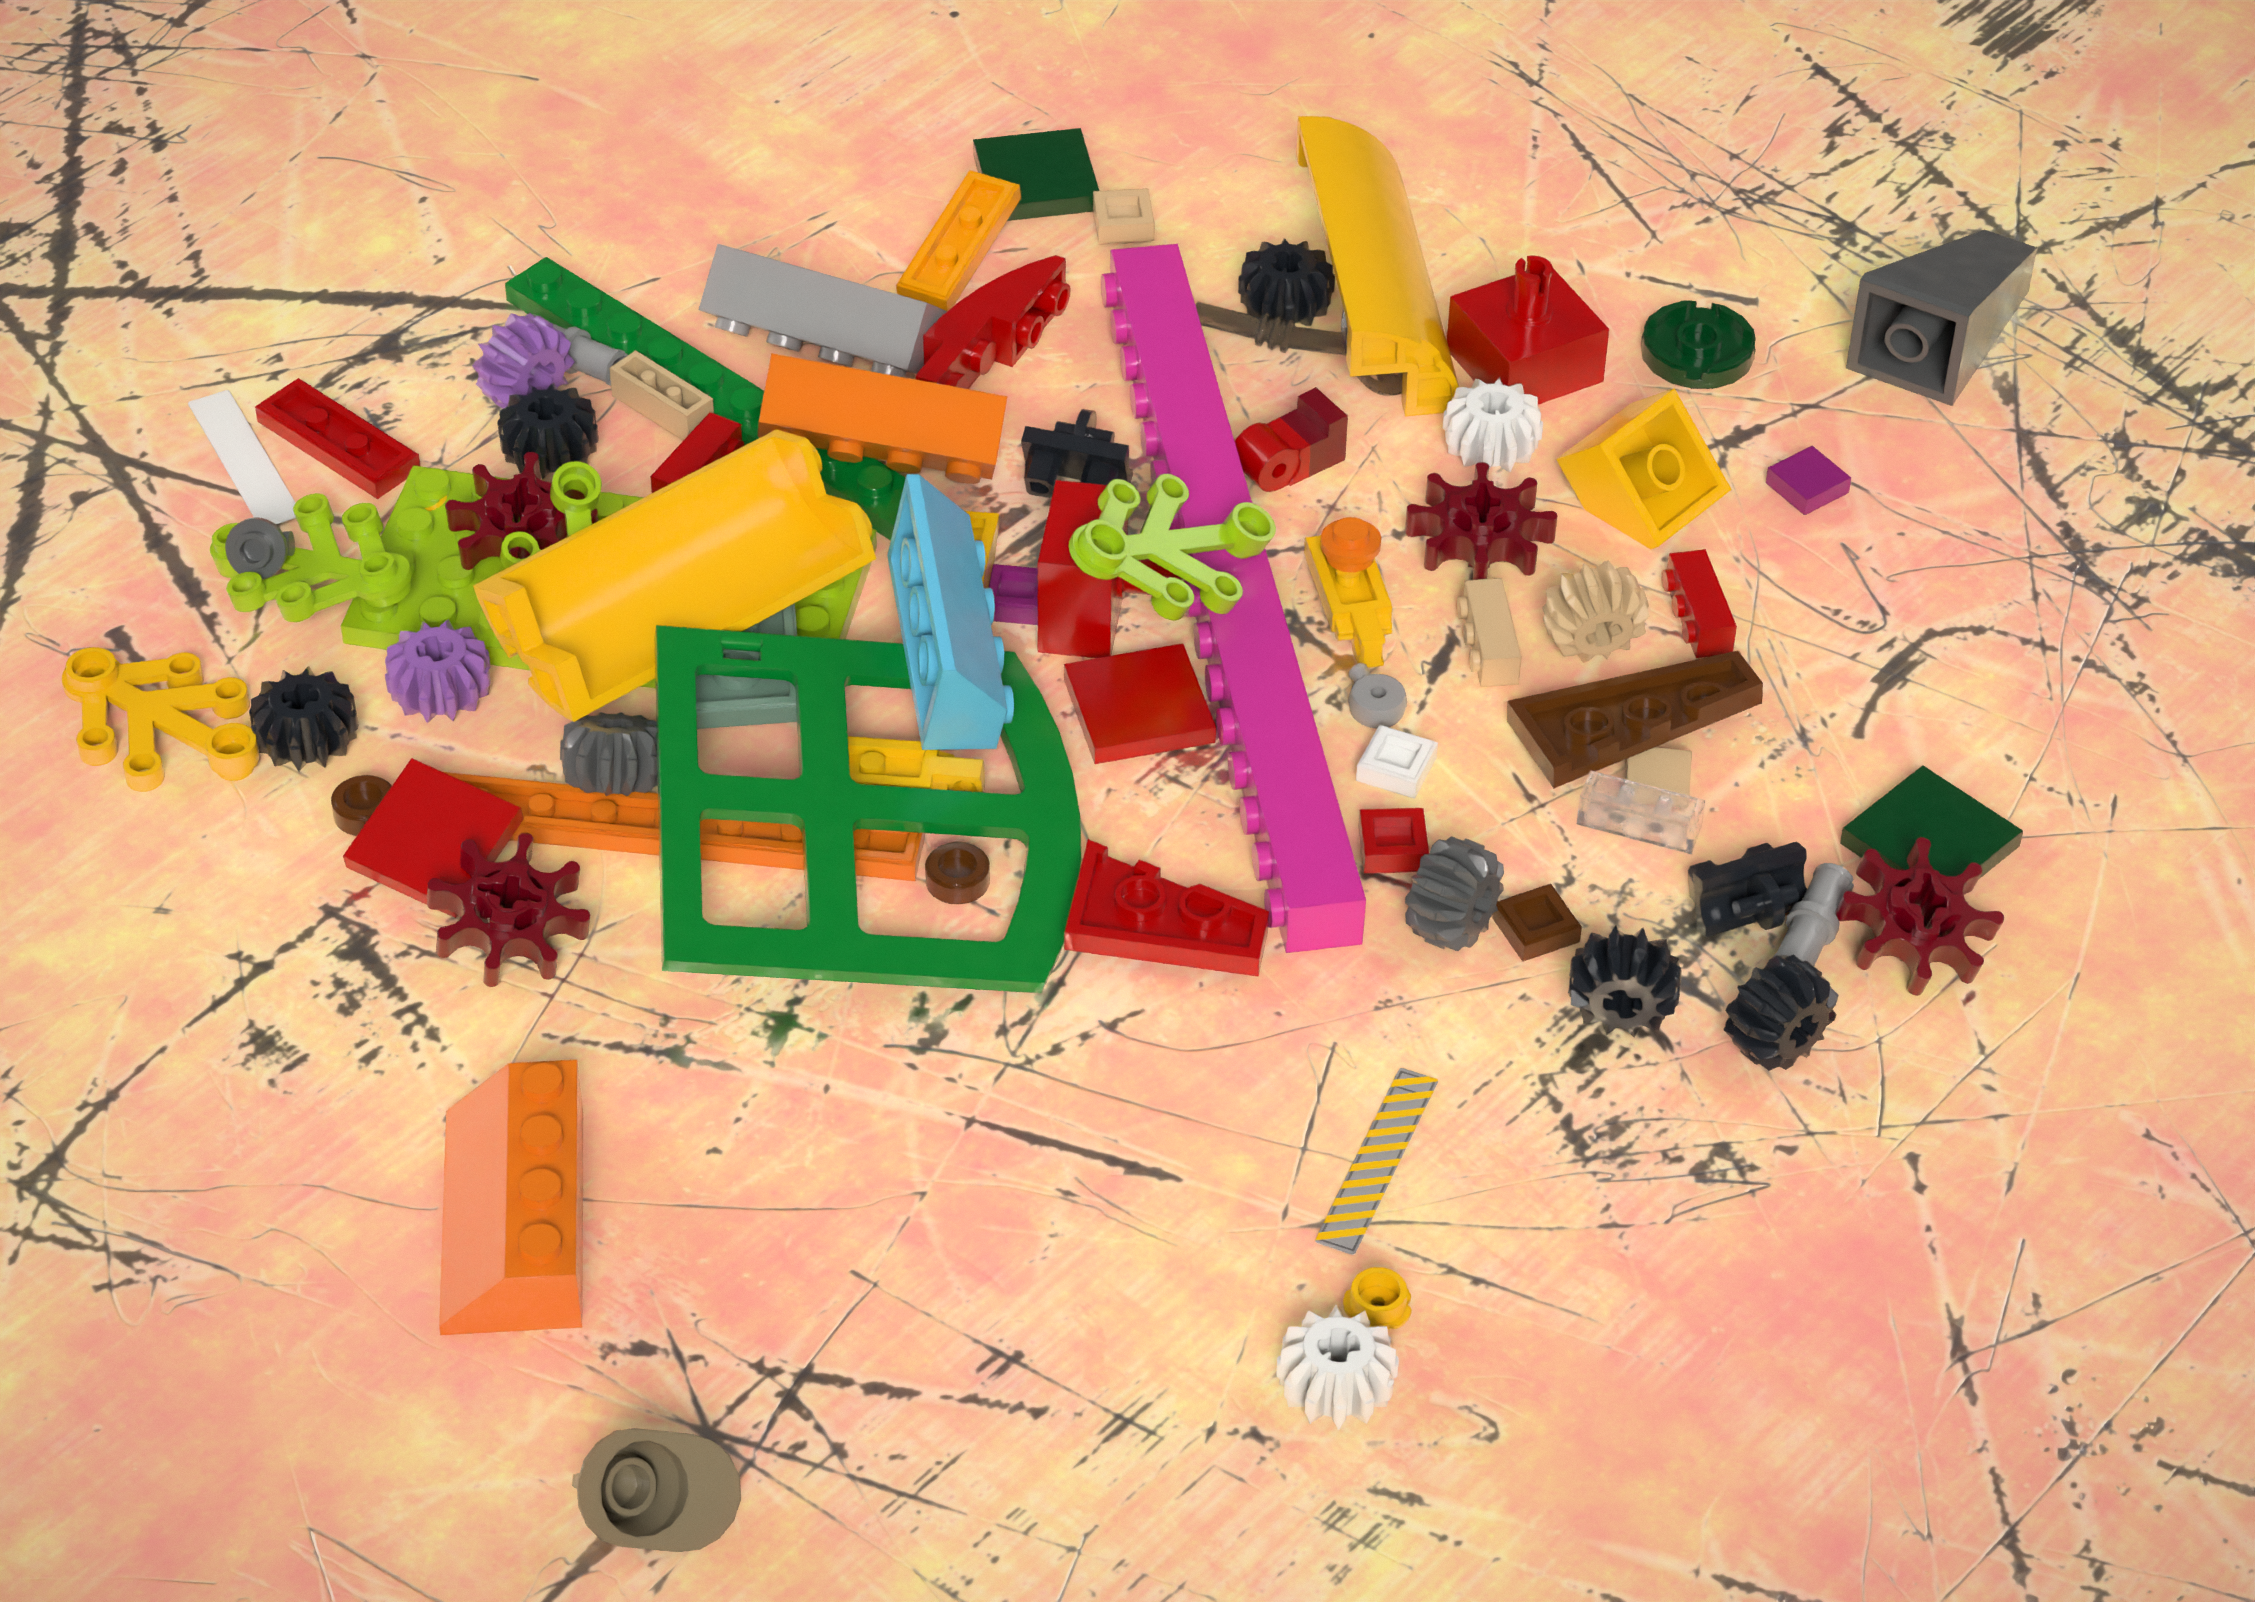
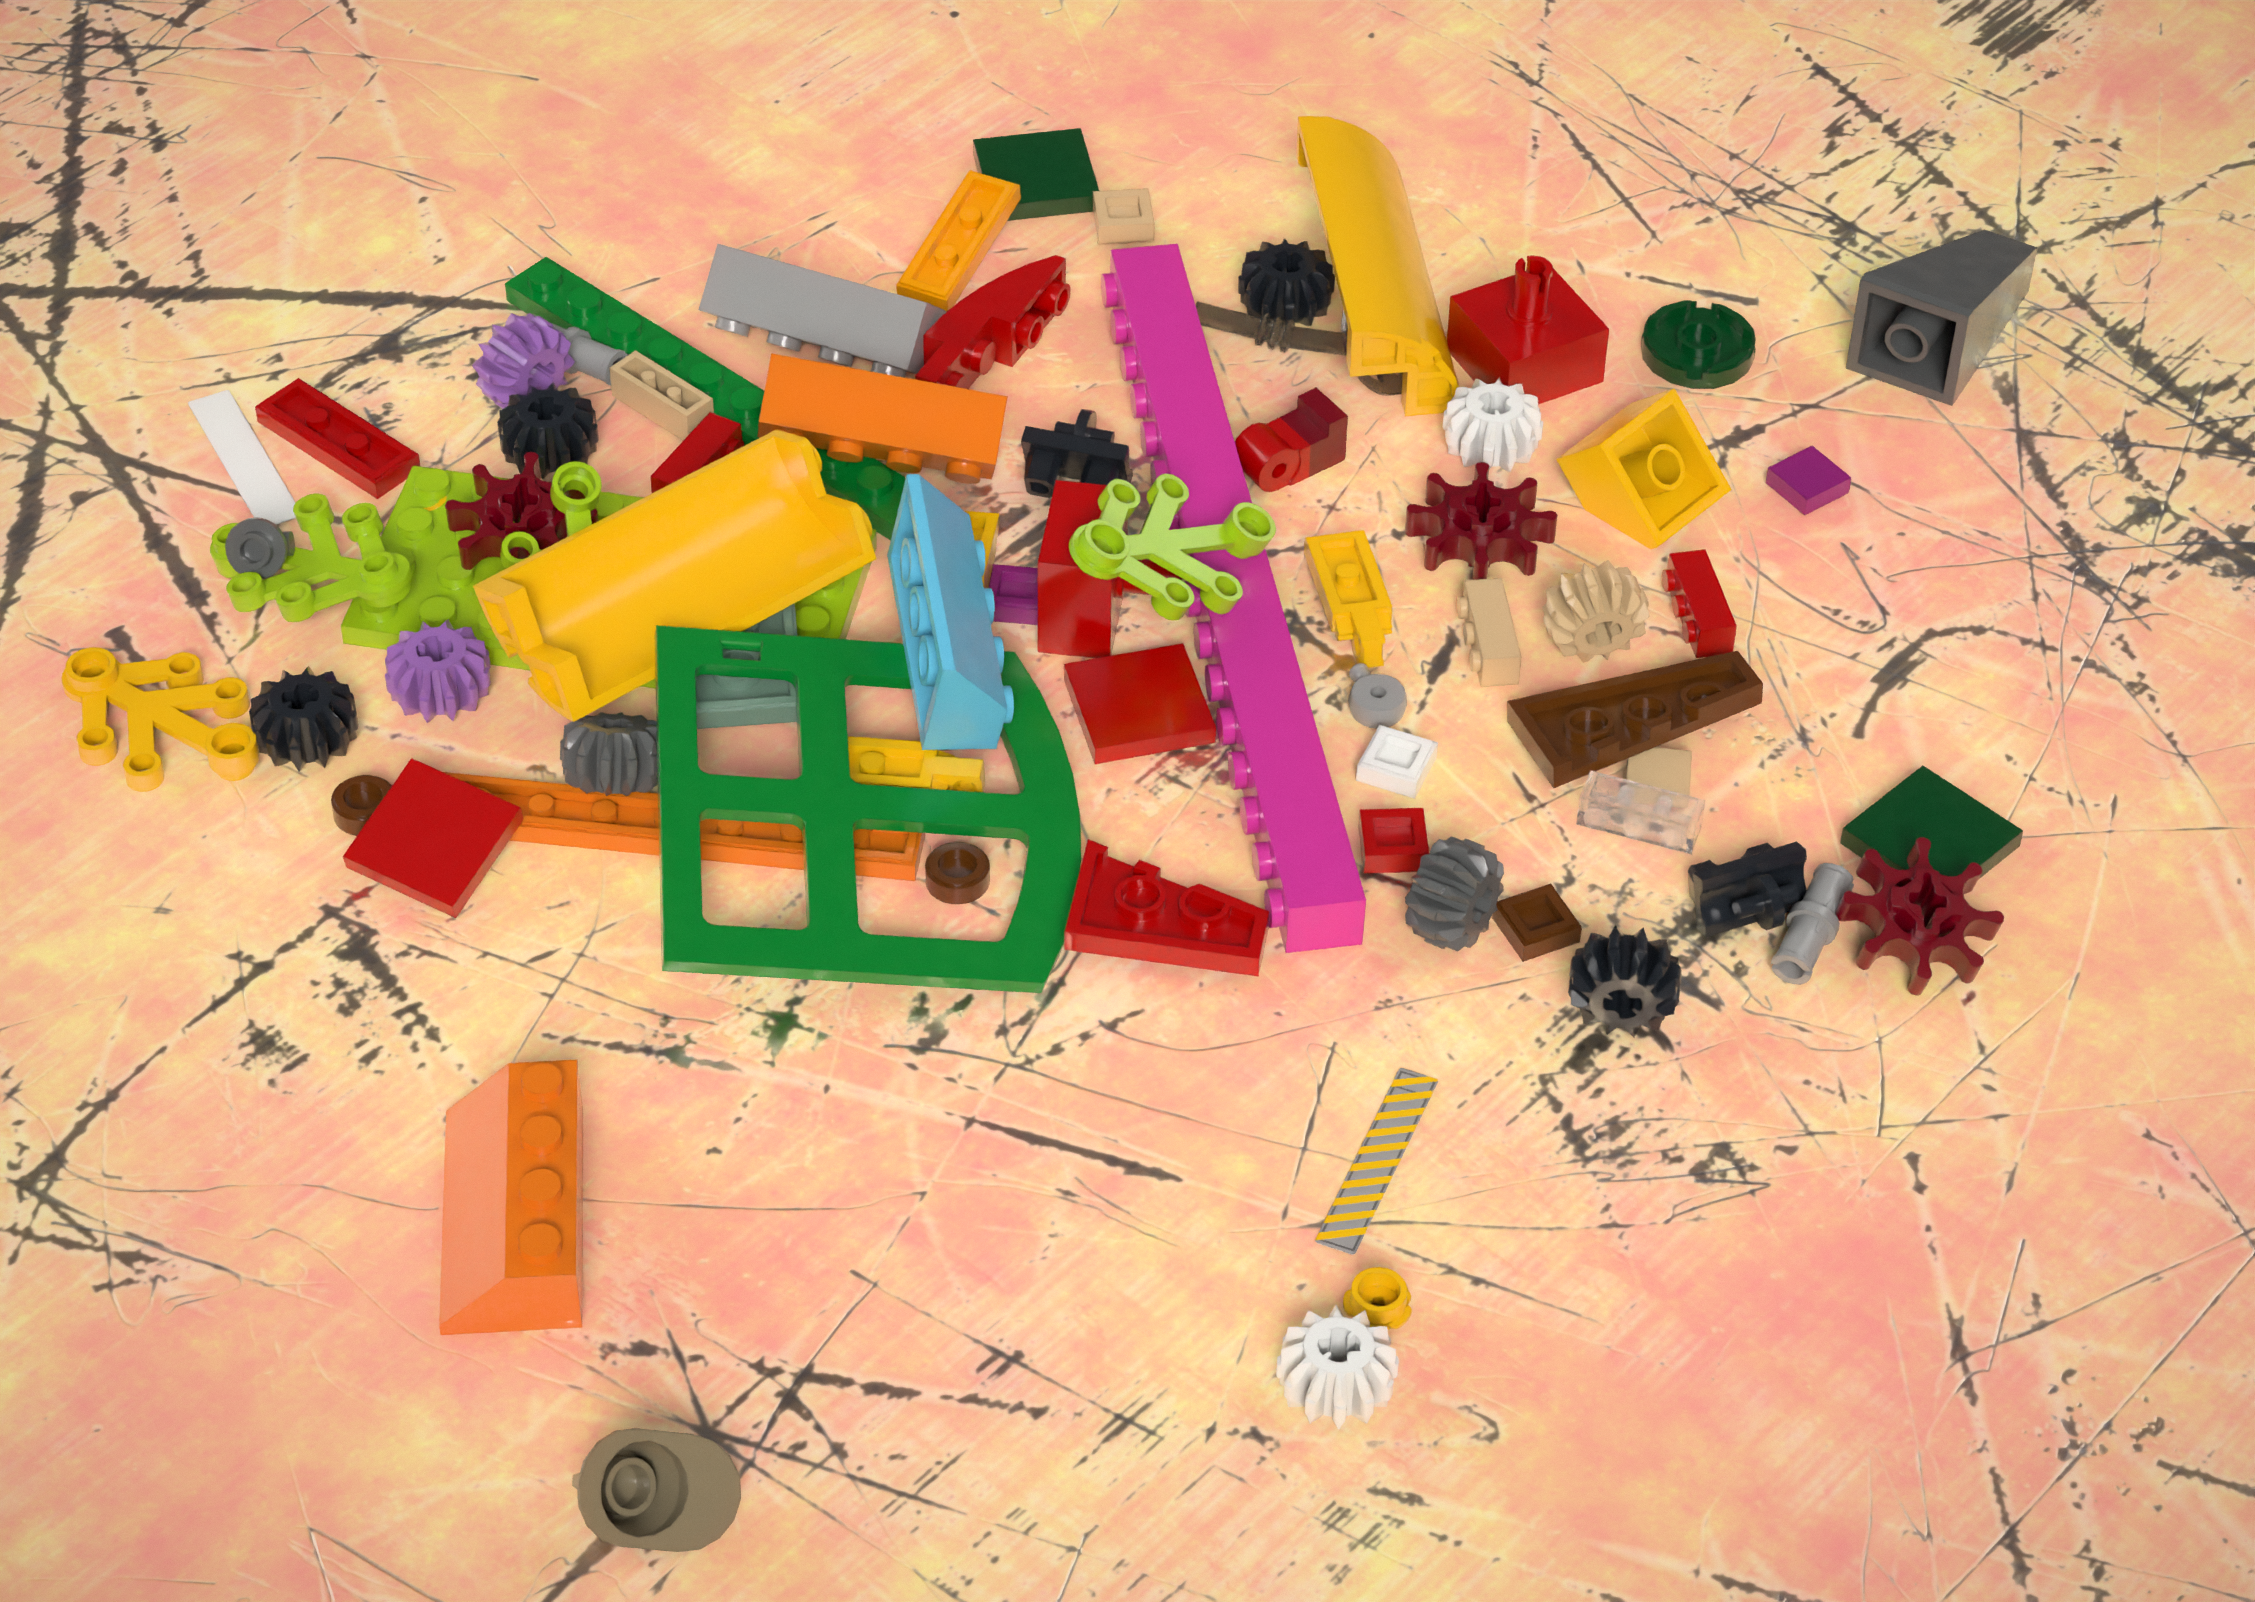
dark red gear [427,833,590,987] -> none
orange plate [1320,517,1381,572] -> none
black gear [1724,954,1839,1071] -> none

